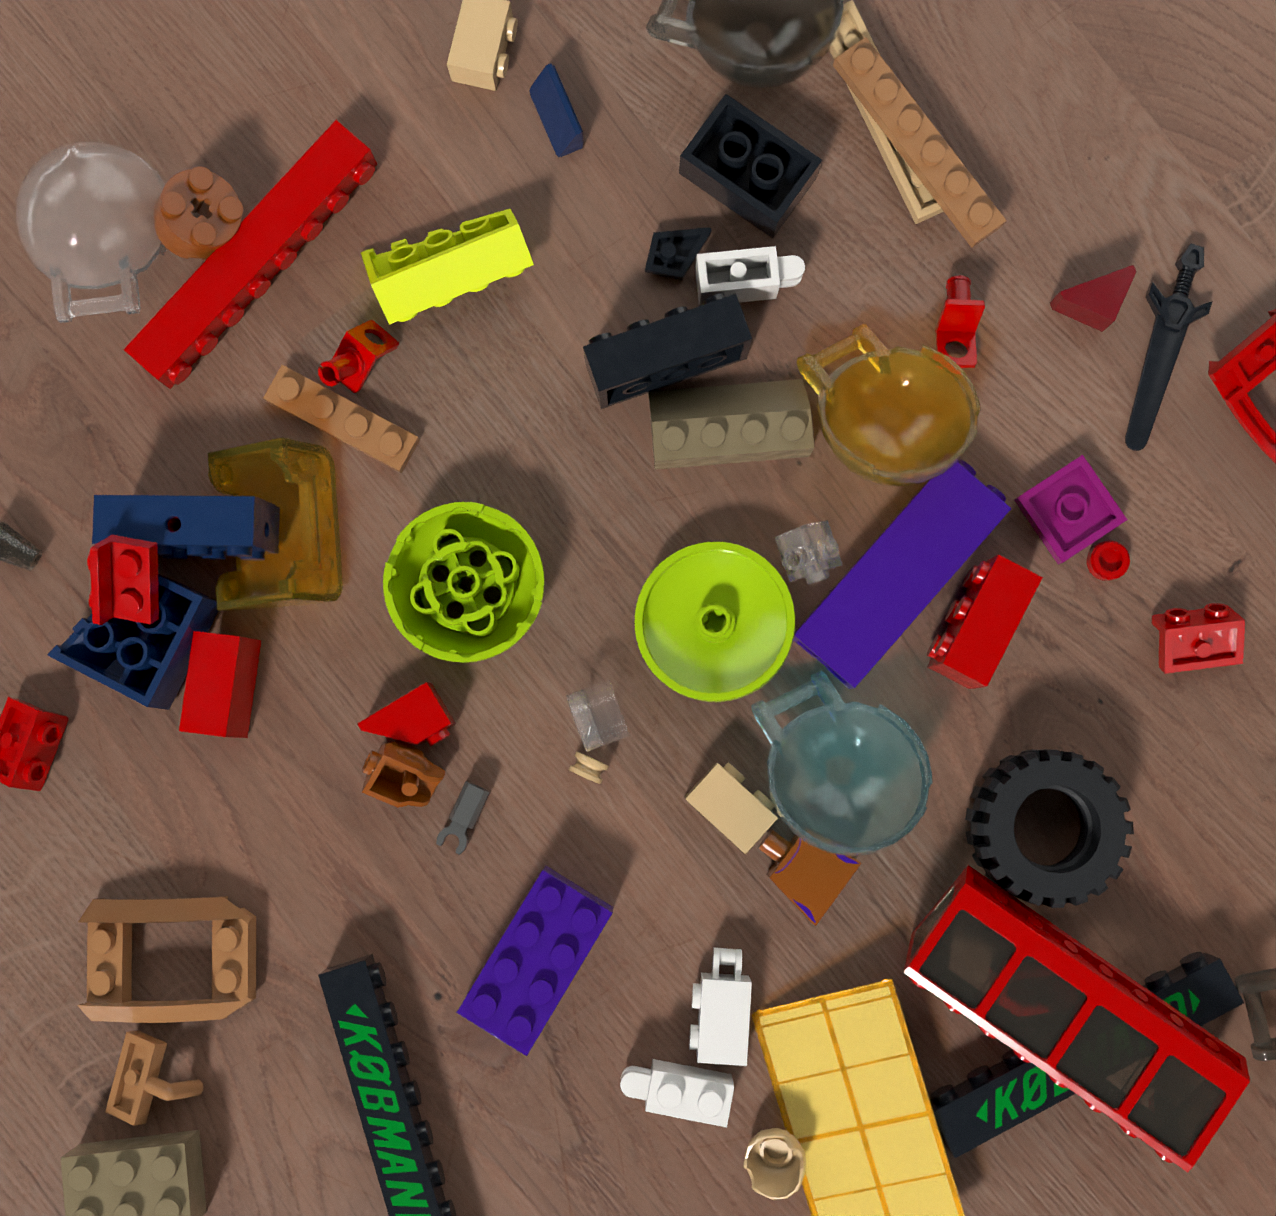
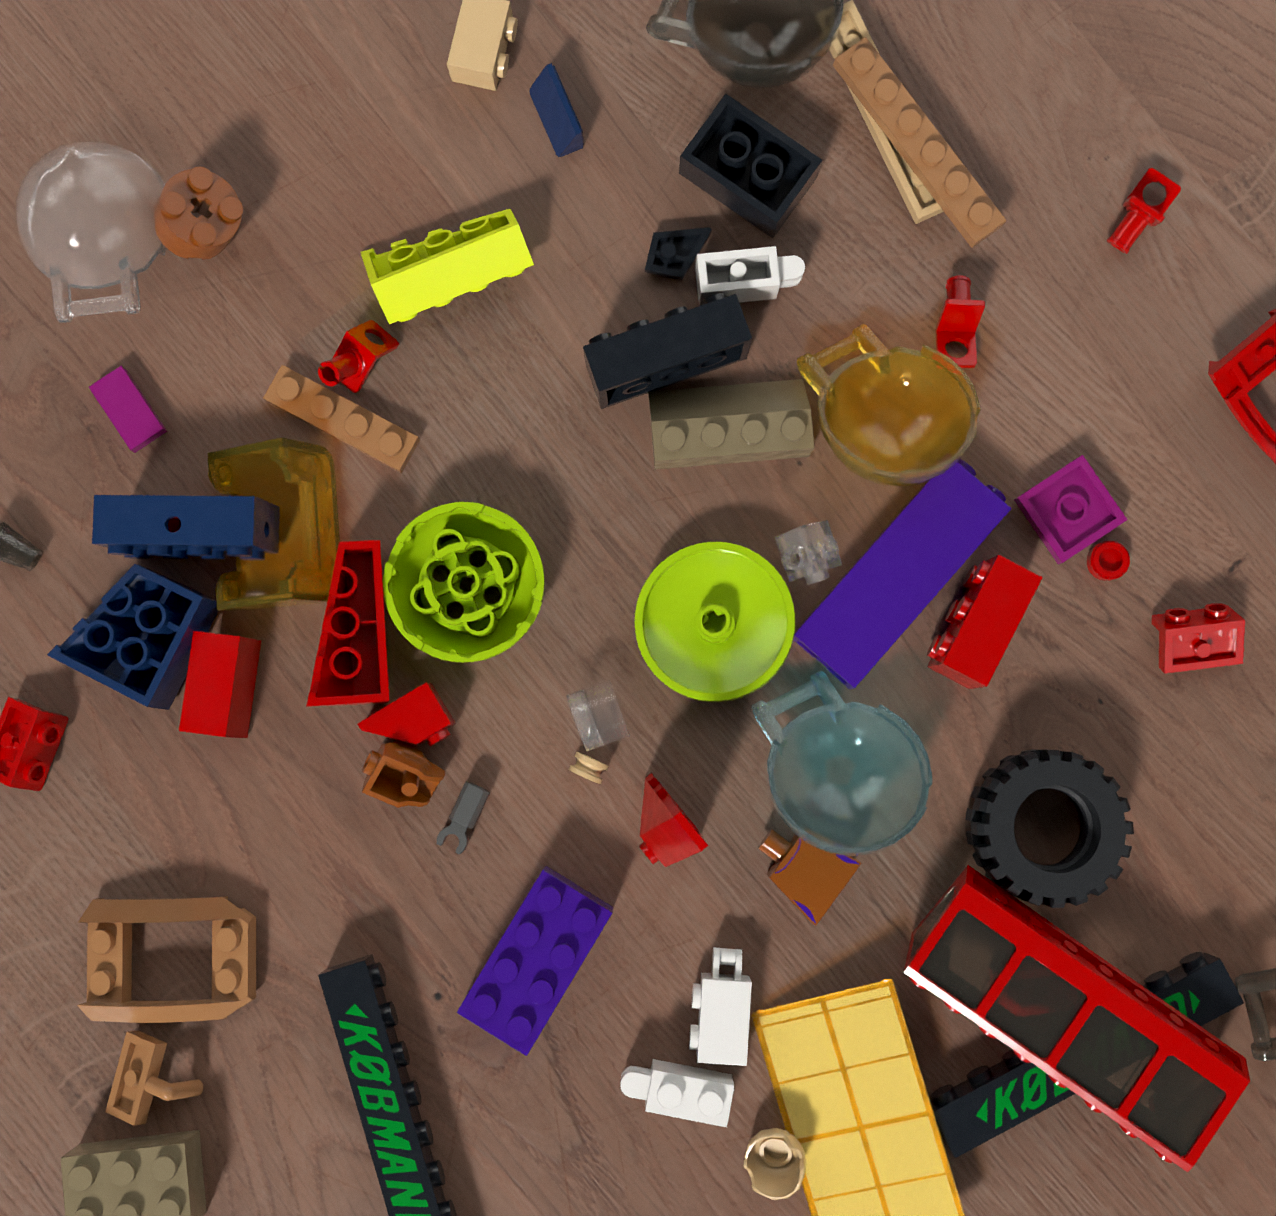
red bracket [87,535,159,625] -> none
red brick [123,120,377,389] -> none
tan brick [684,762,778,854] -> none
dark red slope [1050,265,1137,332] -> none
black sword [1125,243,1213,451] -> none
none -> magenta tile [89,366,168,453]
none -> red wedge [306,540,389,707]
none -> red wedge [639,772,708,868]
none -> red bracket [1107,168,1181,254]

